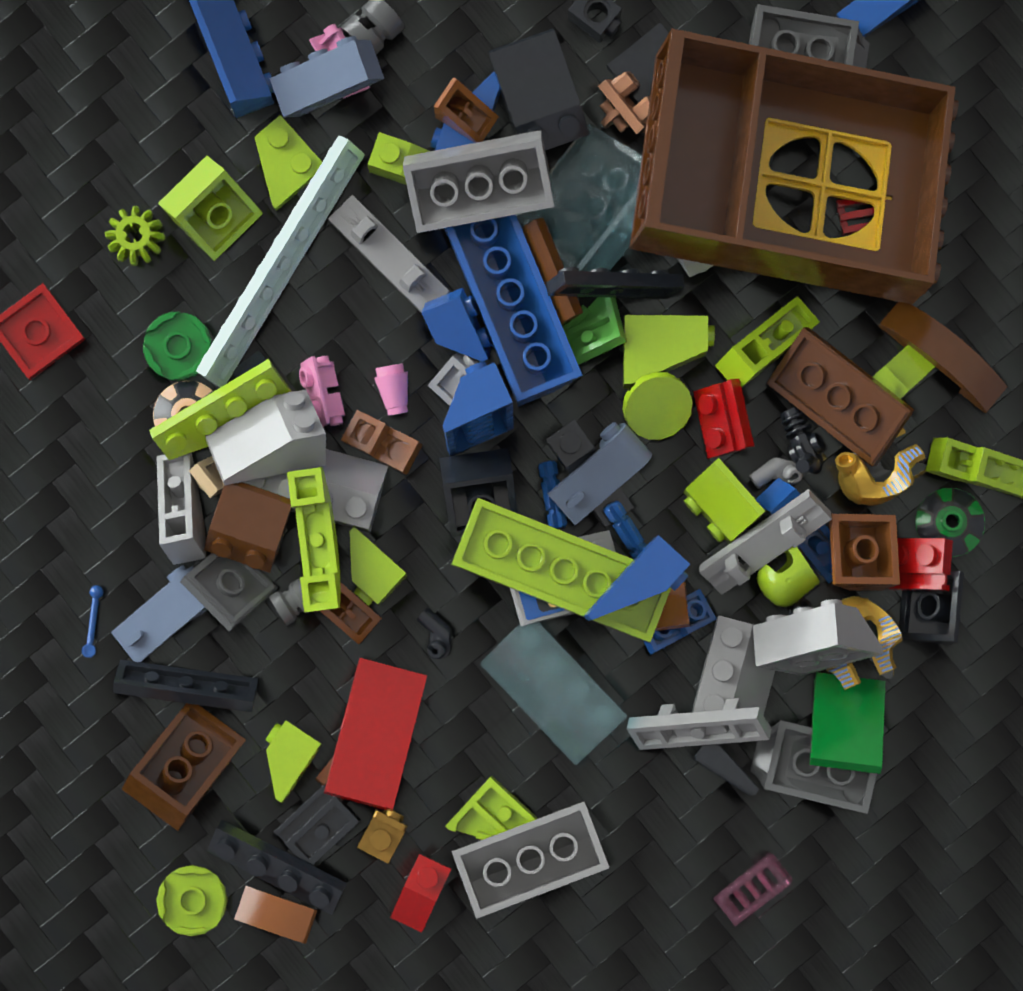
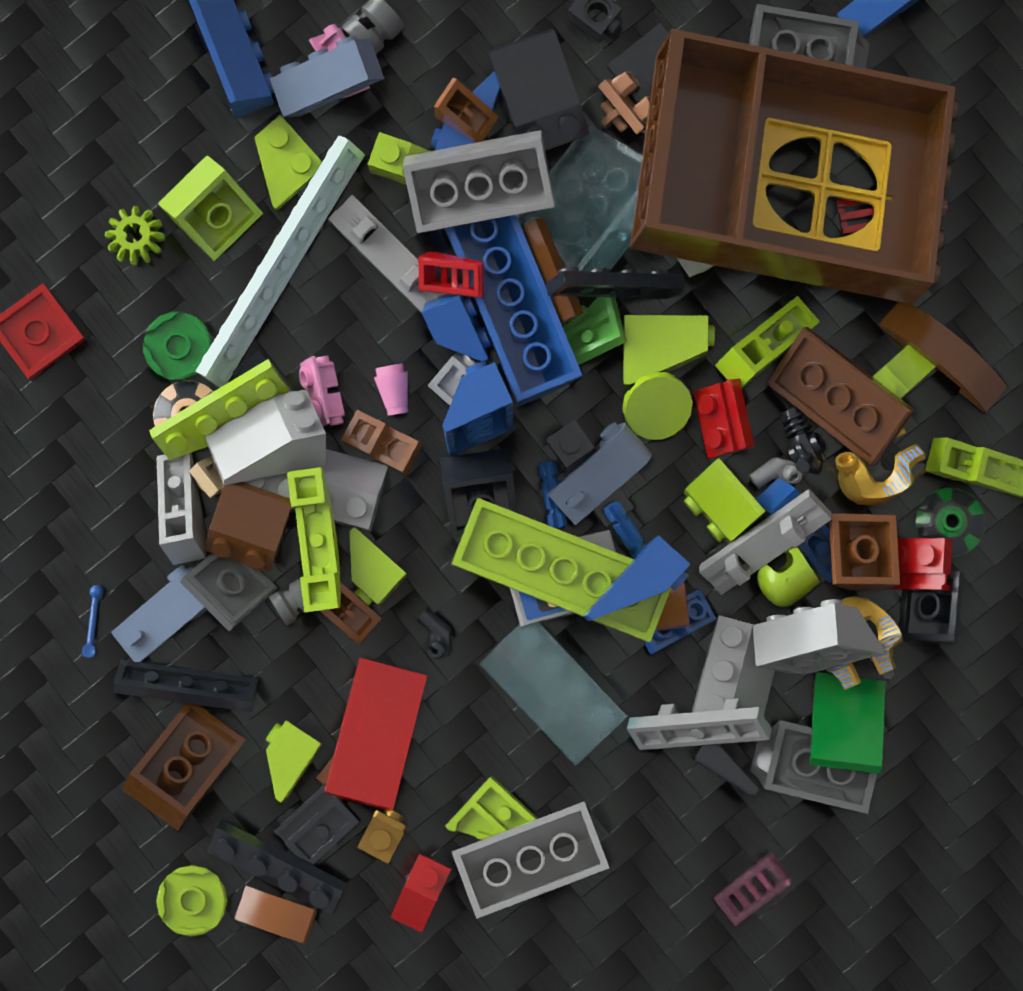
none -> red slope [418,252,484,298]

